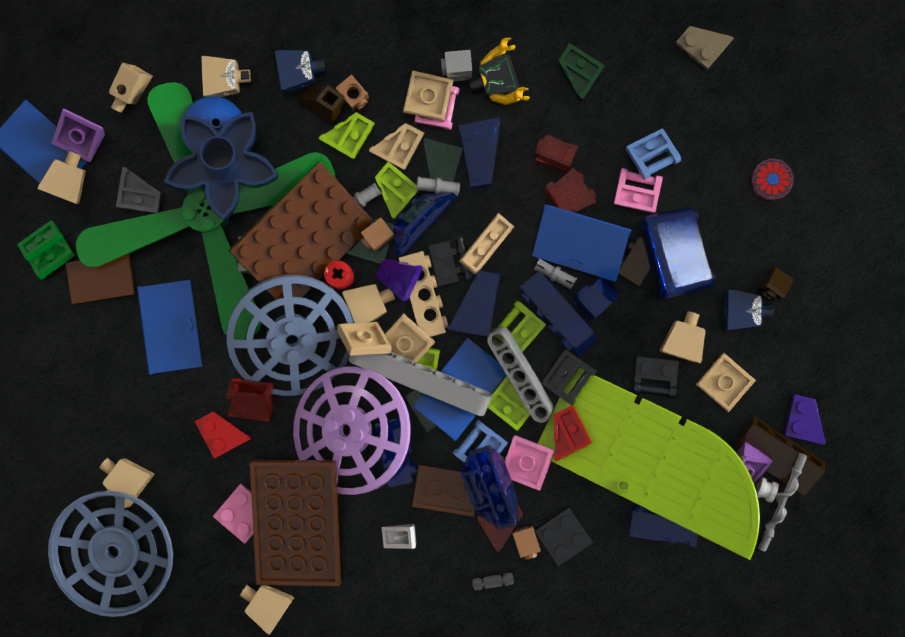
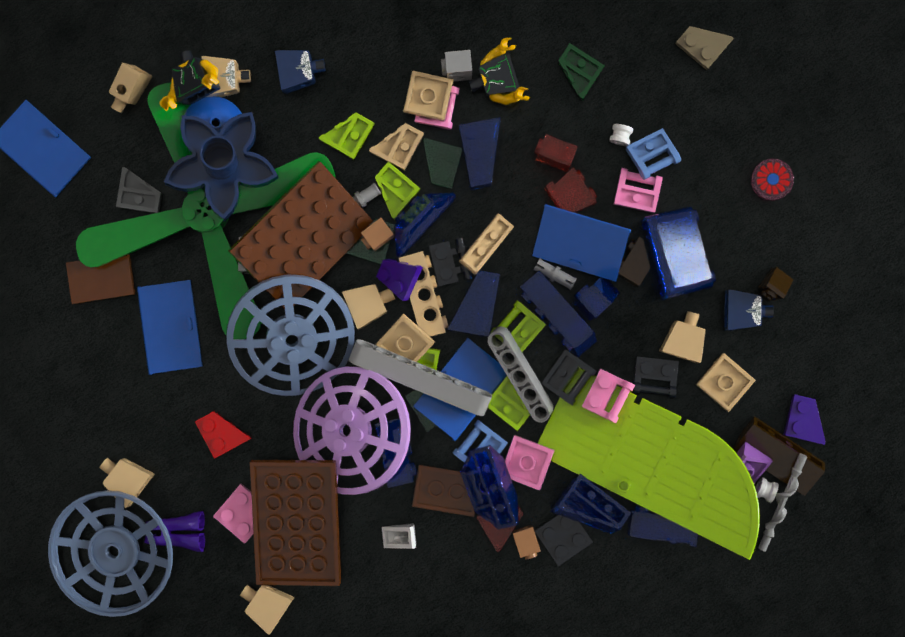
green slope [17,220,76,280] -> none
tan torso [38,151,86,204] -> none
medium lavender slope [51,109,105,162] -> none
clear red hips [227,378,274,422] -> none
dark brown slope [298,85,345,123] -> none
red piece [324,261,354,290] -> none
medium nougat brick [336,74,369,111] -> none
tan tile [337,322,392,356] -> none
light grey pin [416,177,460,196] -> none
dark grey axle [472,573,514,591] -> none
red wing [554,405,593,461] -> none
none -> dark purple piece [145,511,205,552]
none -> torso [159,51,221,111]
none -> clear blue wedge [550,474,631,534]
none -> bright pink plate [582,369,635,423]
none -> white wheel [609,124,633,146]

